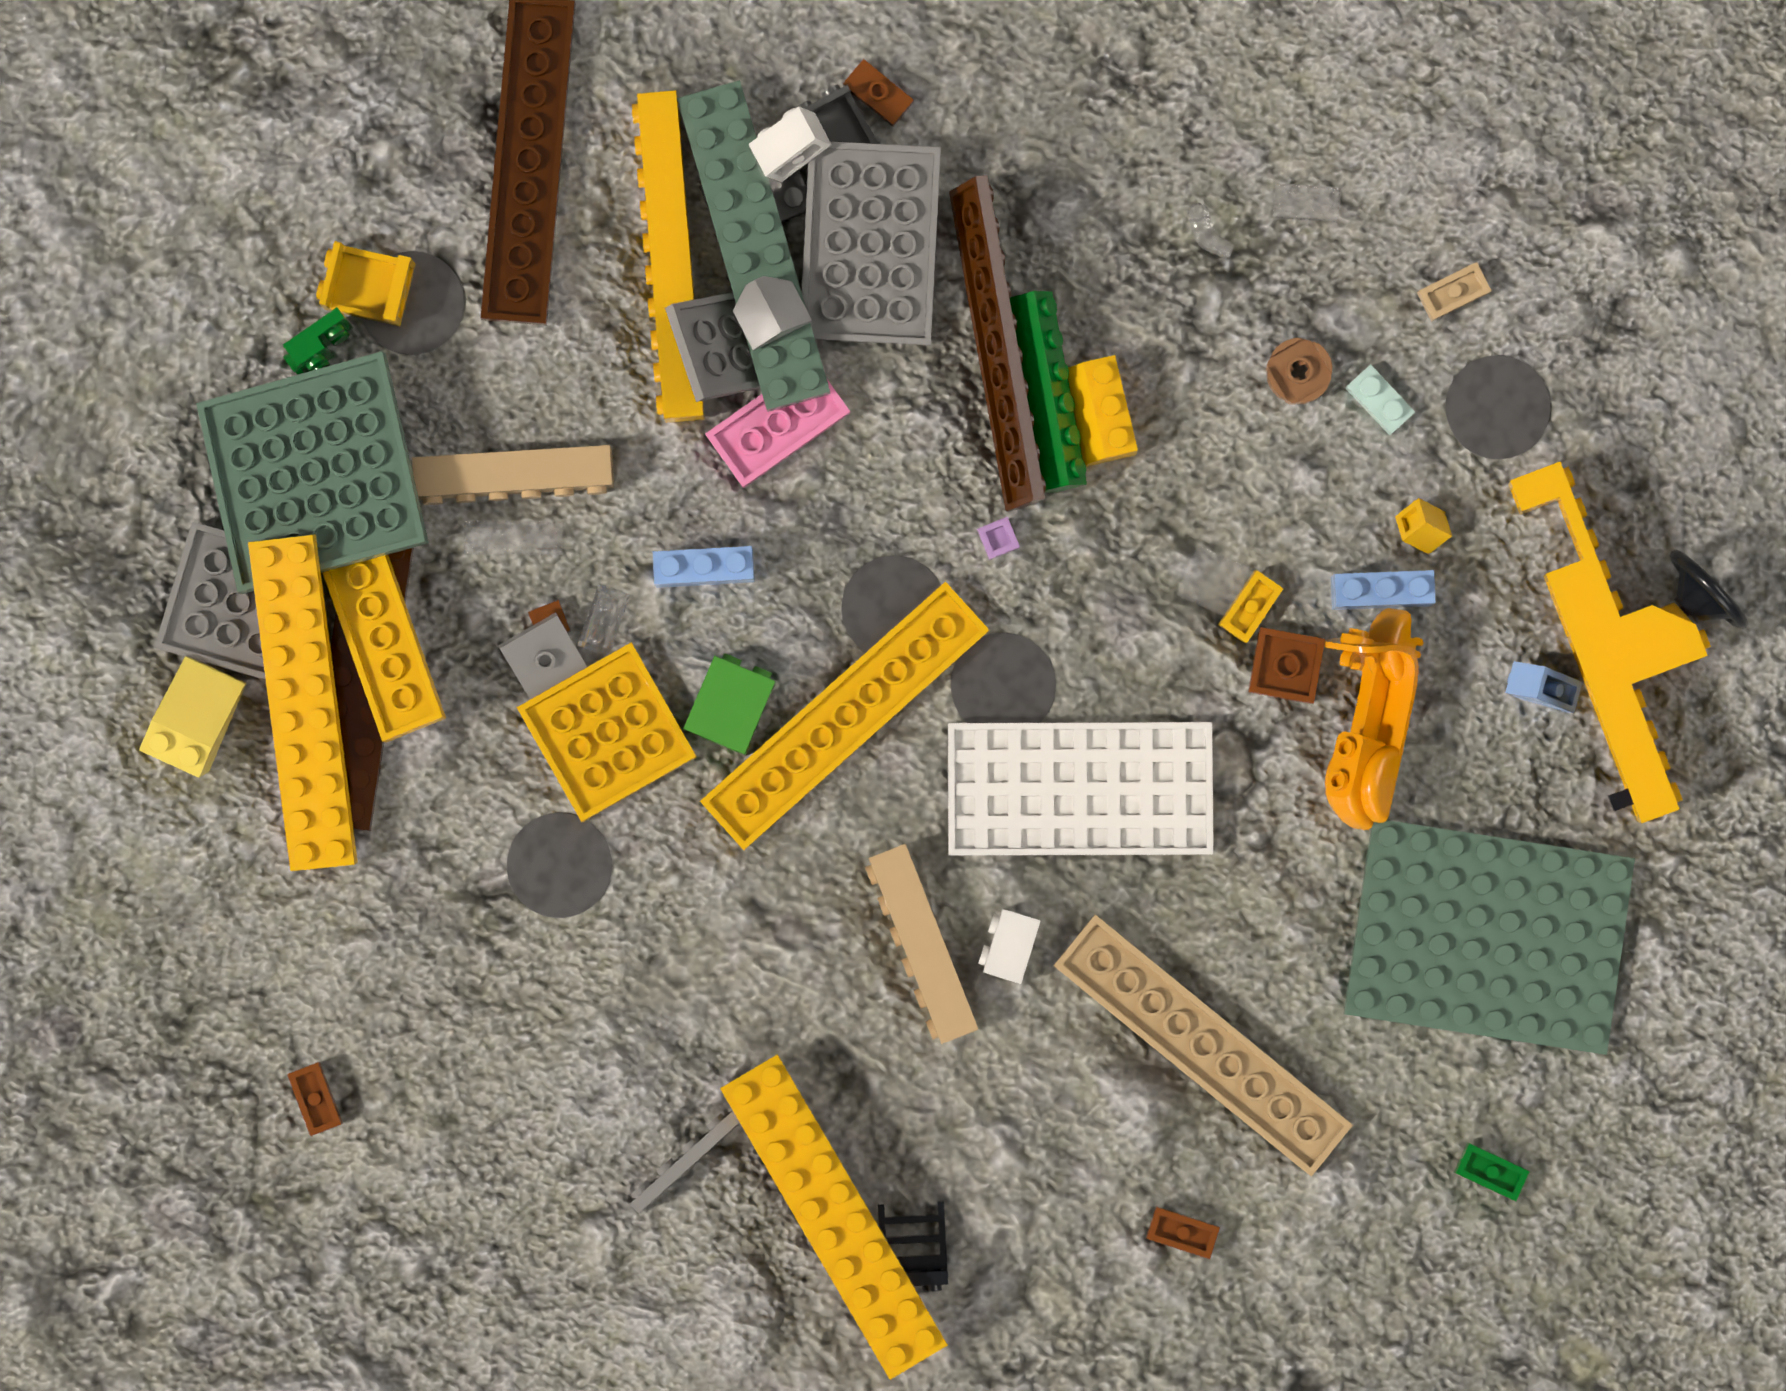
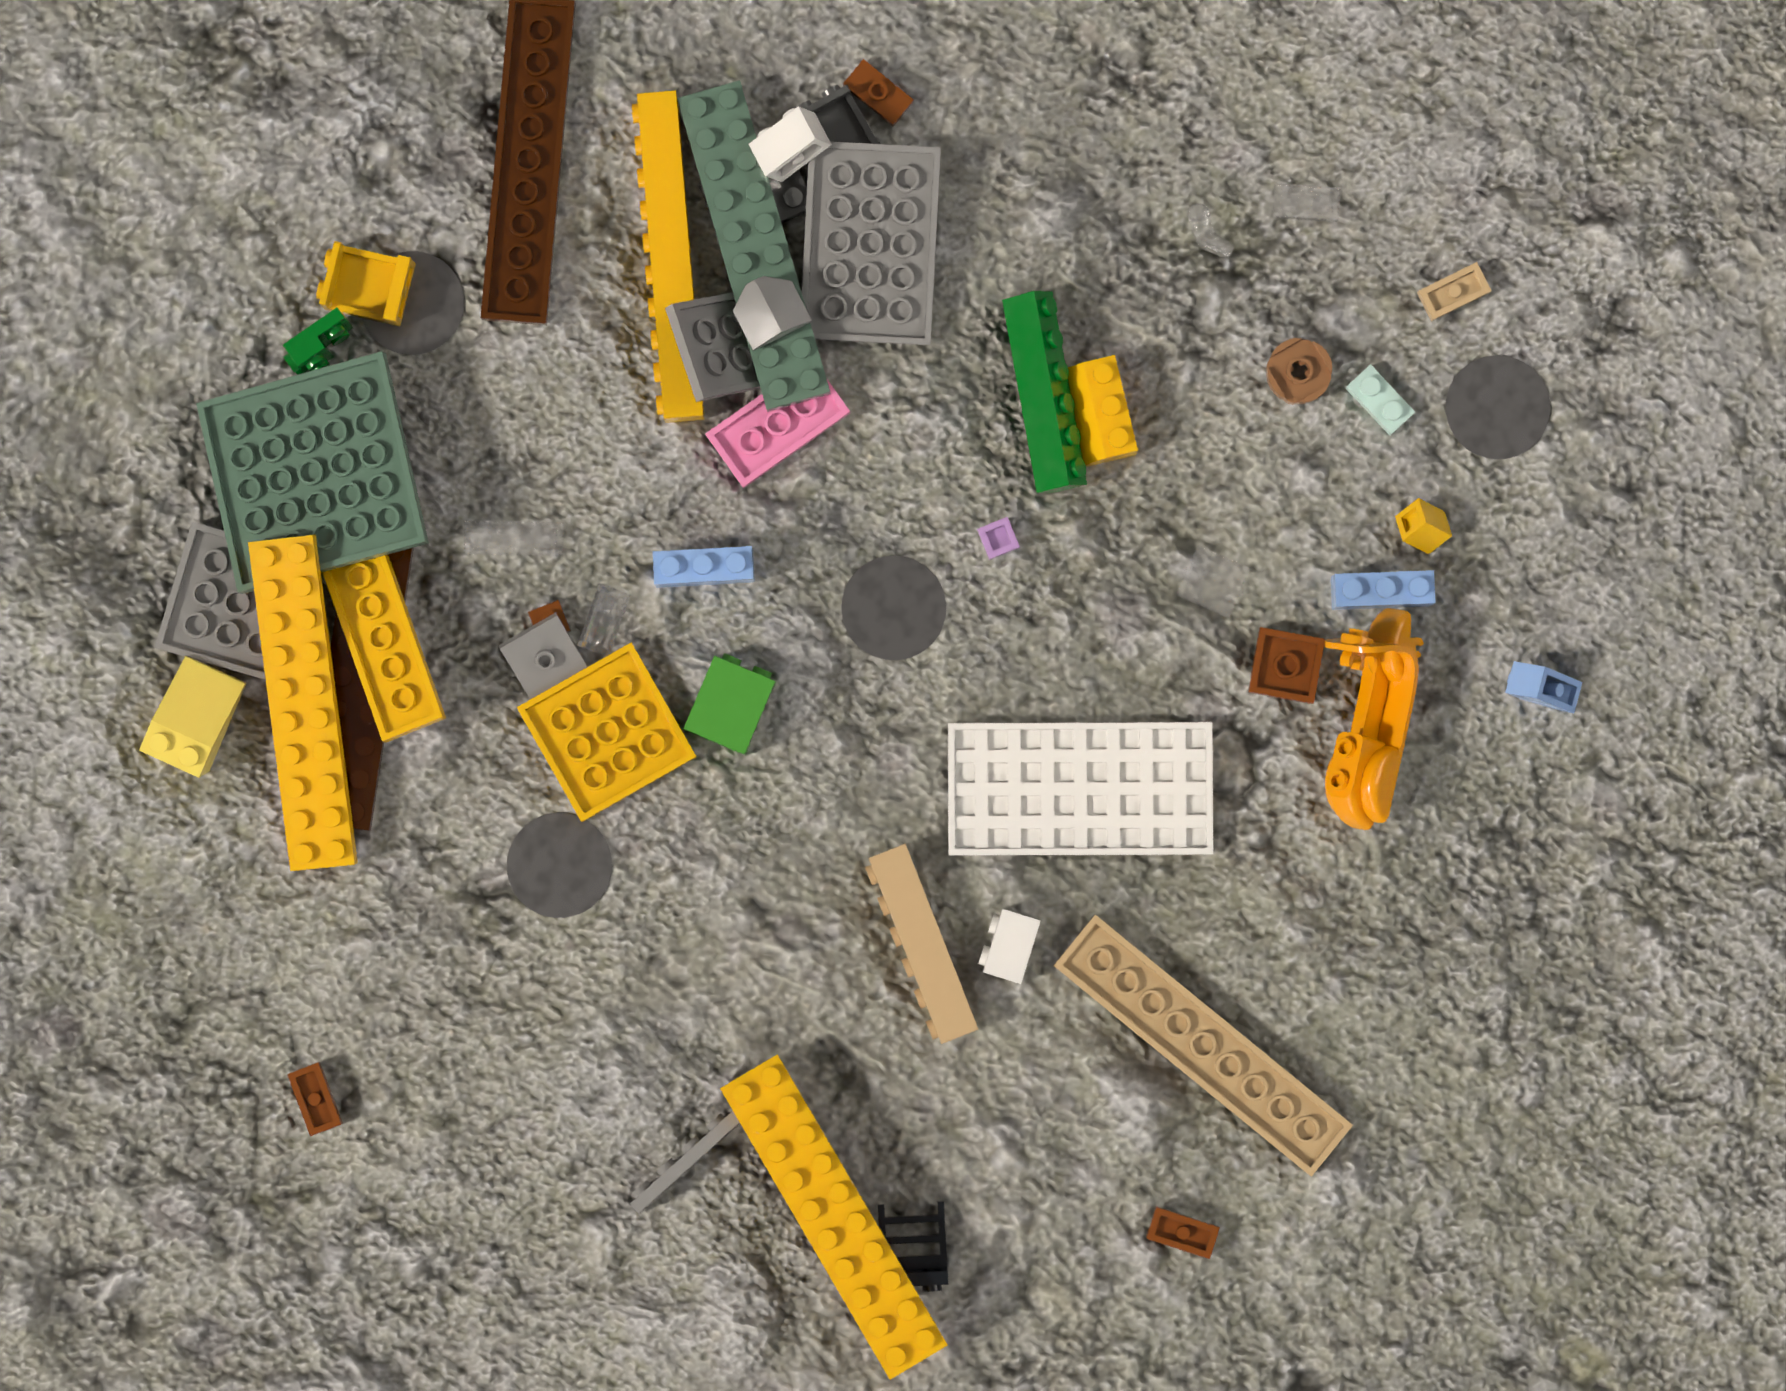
tan brick [412,445,614,505] -> none
yellow plate [700,581,990,850] -> none
reddish brown plate [949,175,1046,512] -> none
flat silver sticker [951,633,1056,723] -> none
yellow plate [1218,570,1284,643] -> none
sand green plate [1343,820,1635,1055] -> none
green plate [1454,1142,1530,1201] -> none
yellow piece [1508,461,1748,823] -> none

